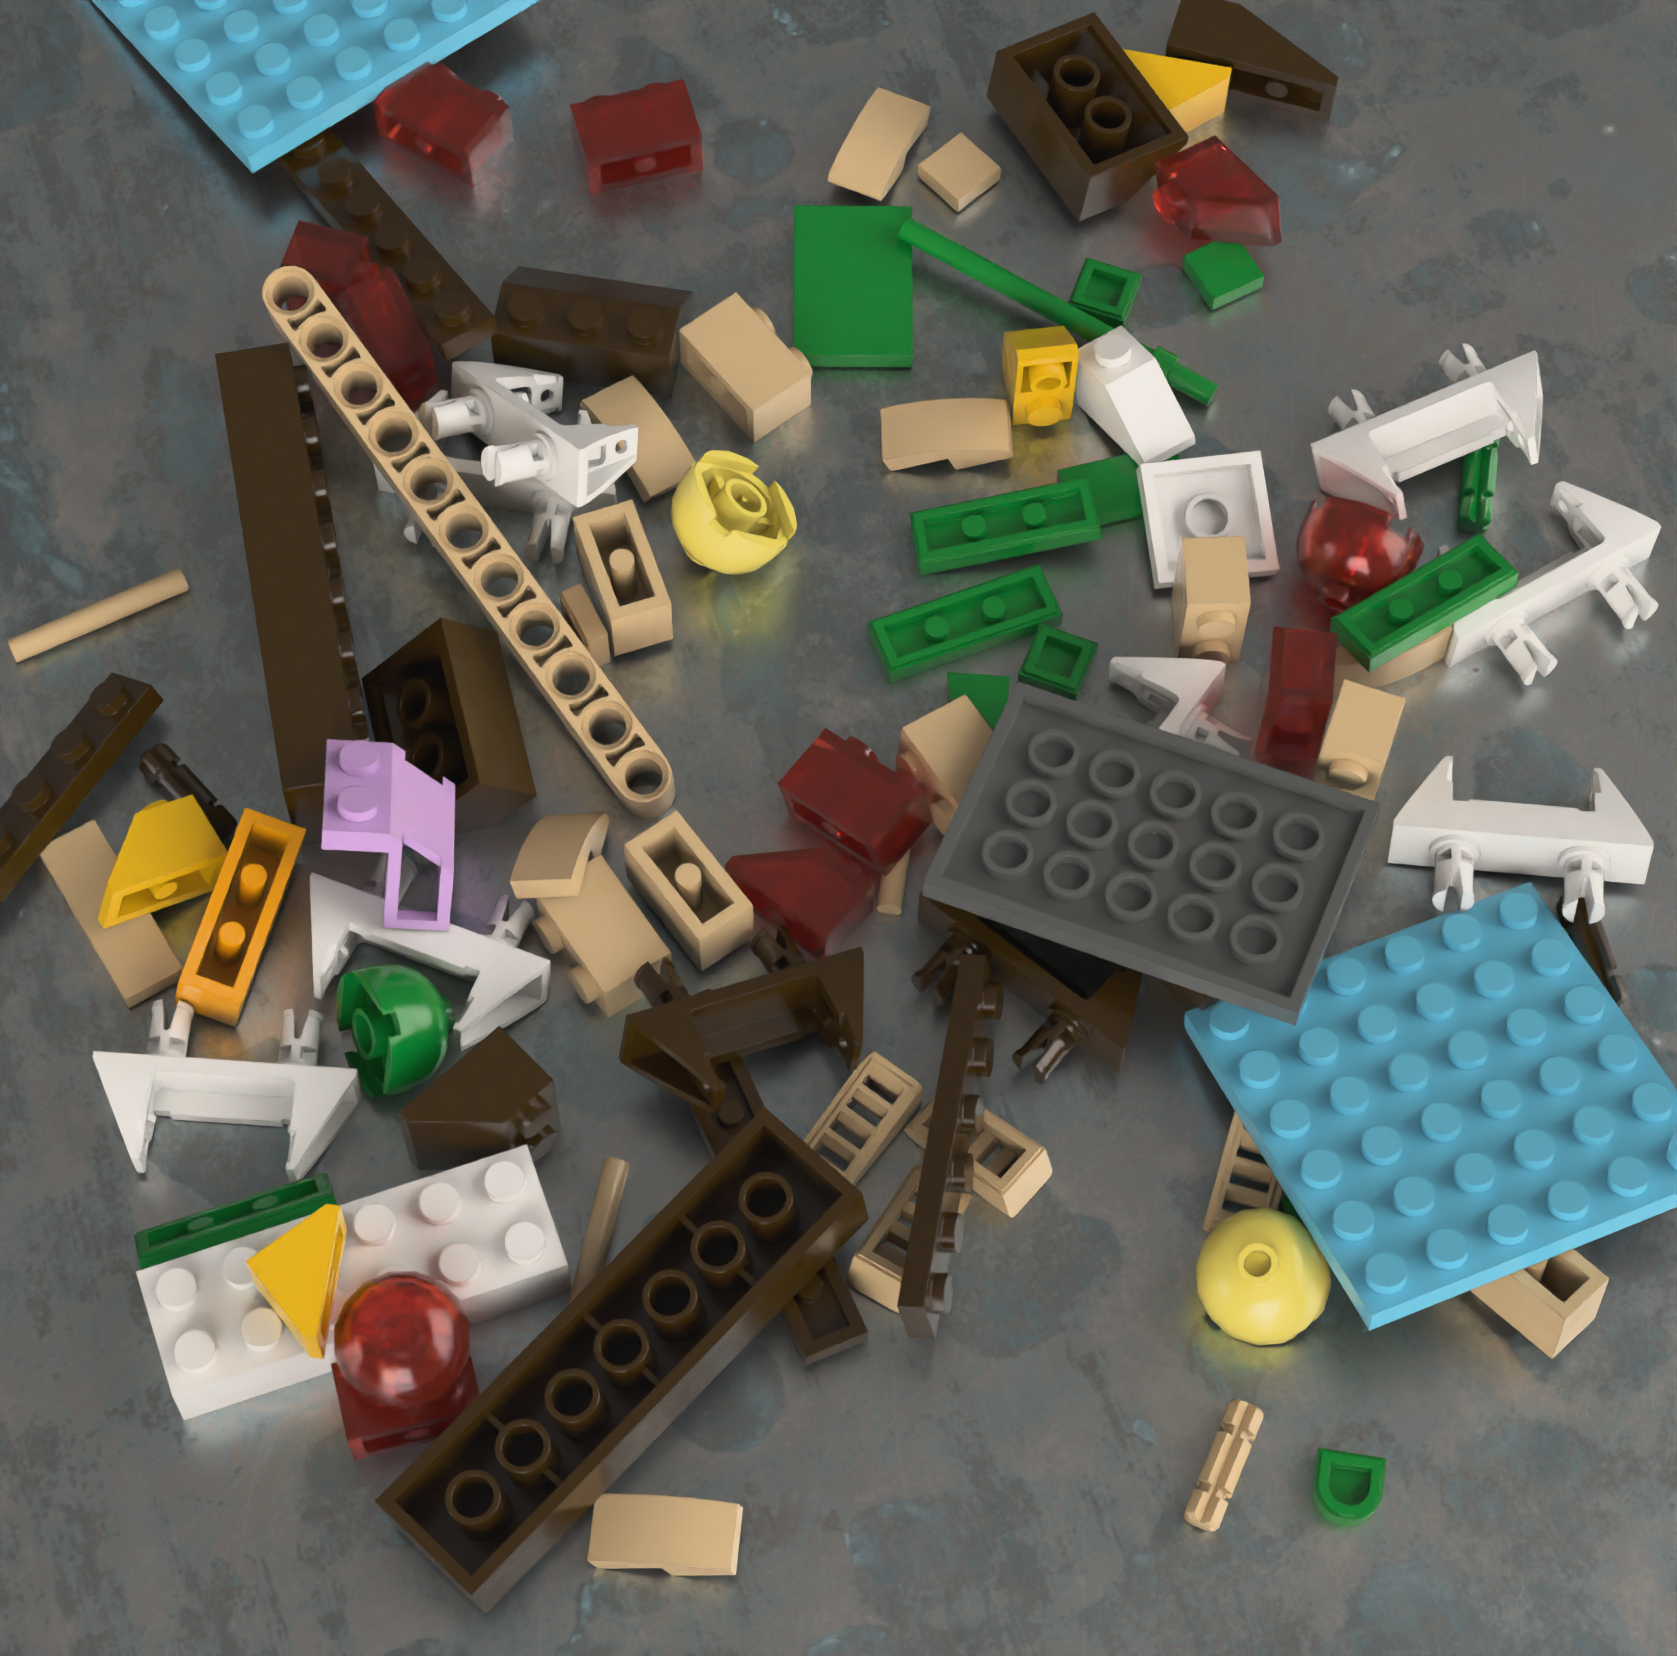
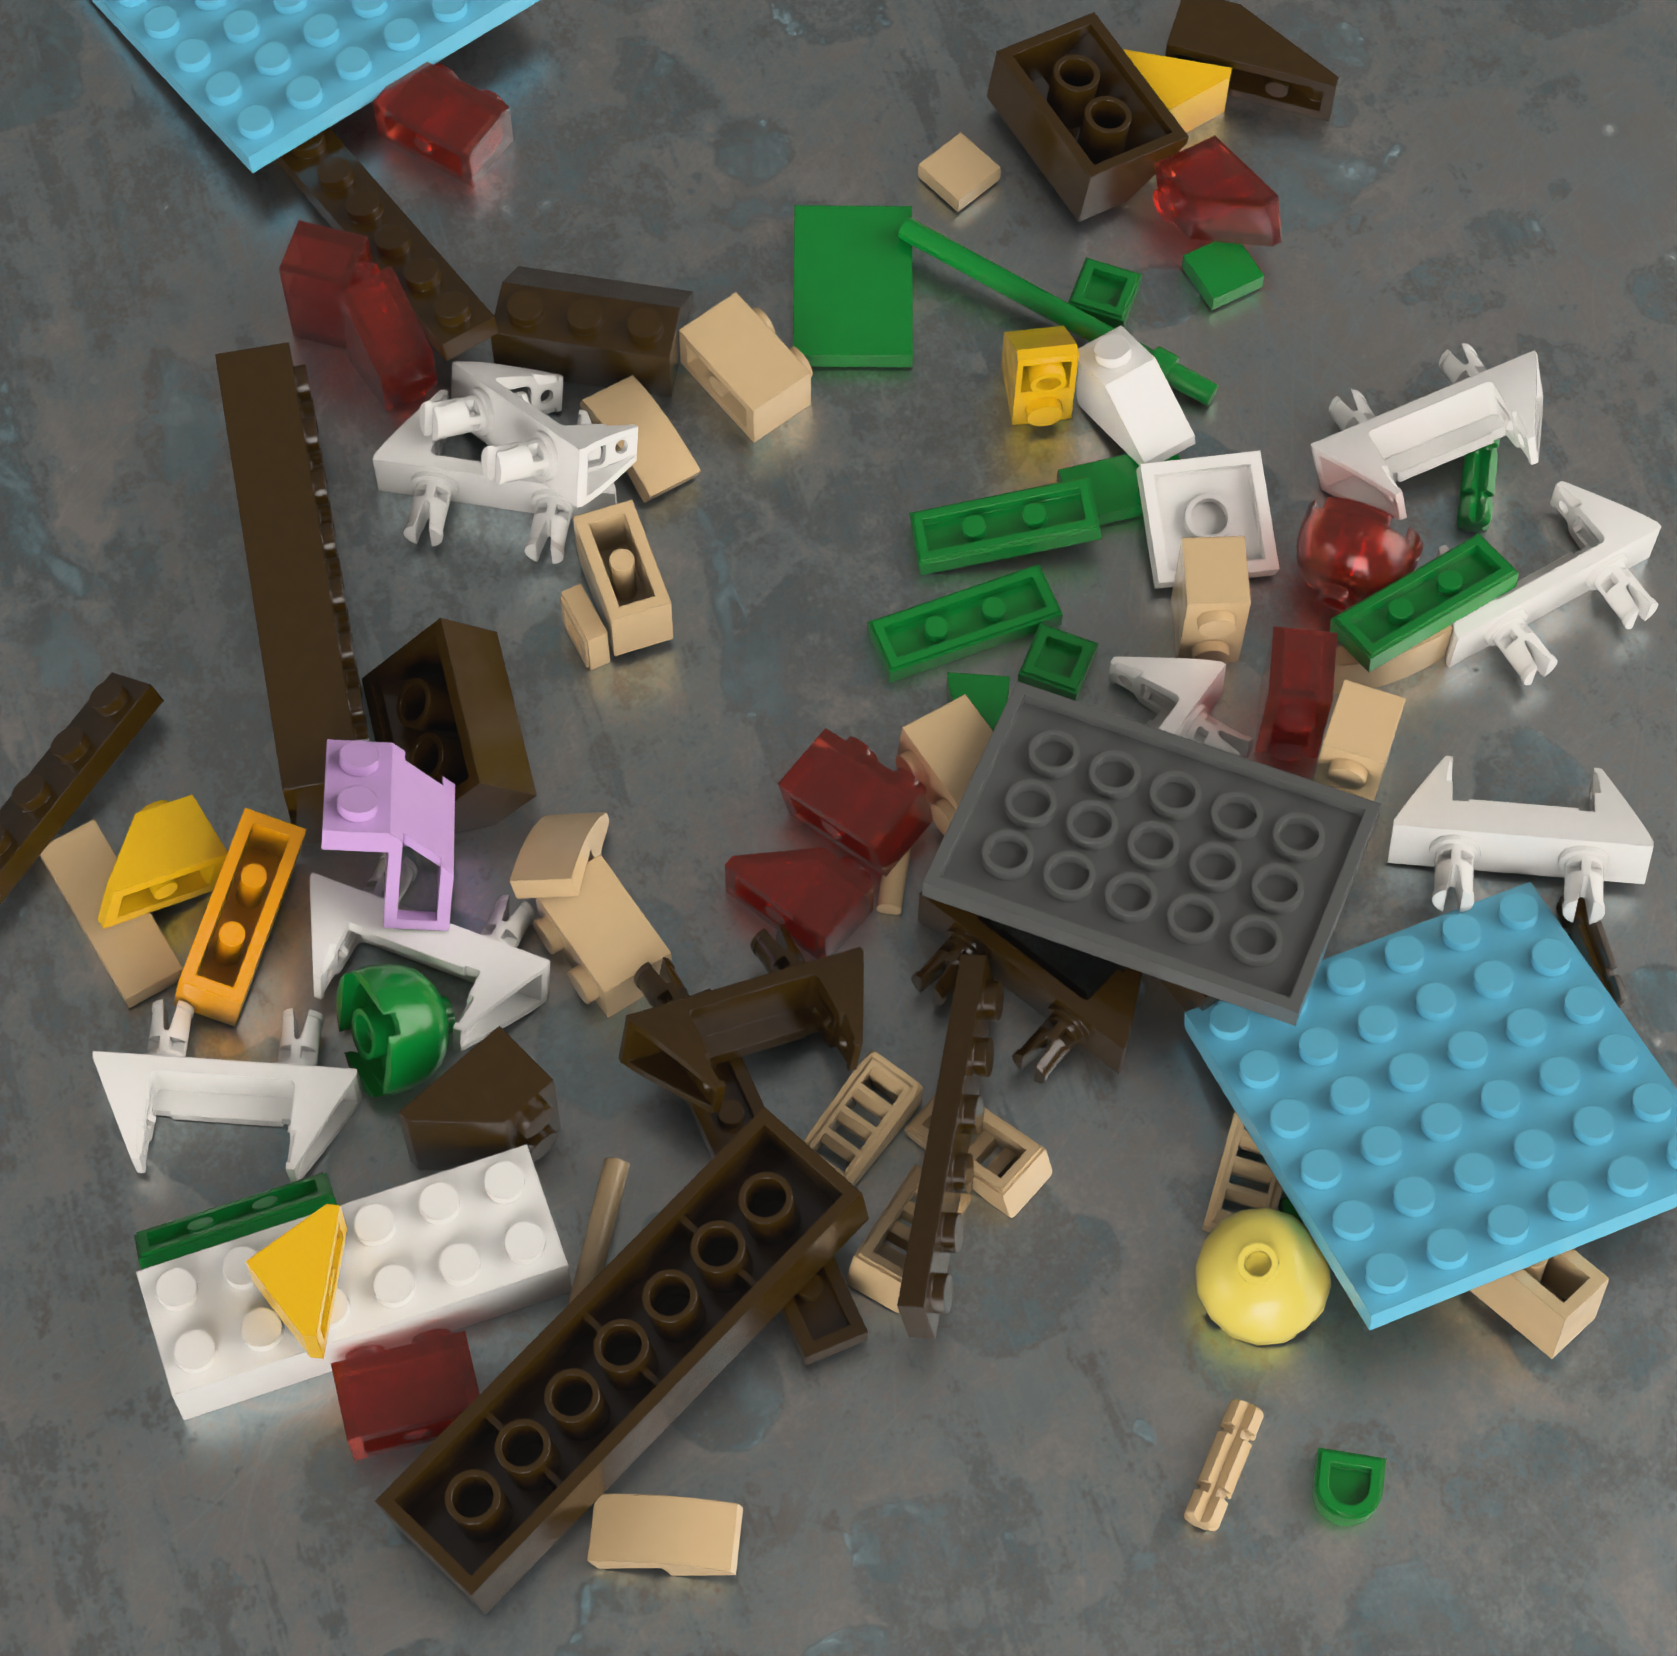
tan bar [6,567,189,663] -> none
dark brown axle [139,743,238,844] -> none
tan beam [262,266,676,818] -> none
clear red cylinder [334,1271,471,1410] -> none
clear red brick [570,79,703,195] -> none
tan brick [624,810,754,972] -> none
light yellow cylinder [670,450,797,575] -> none
tan slope [828,87,931,201] -> none
tan slope [880,398,1013,471] -> none

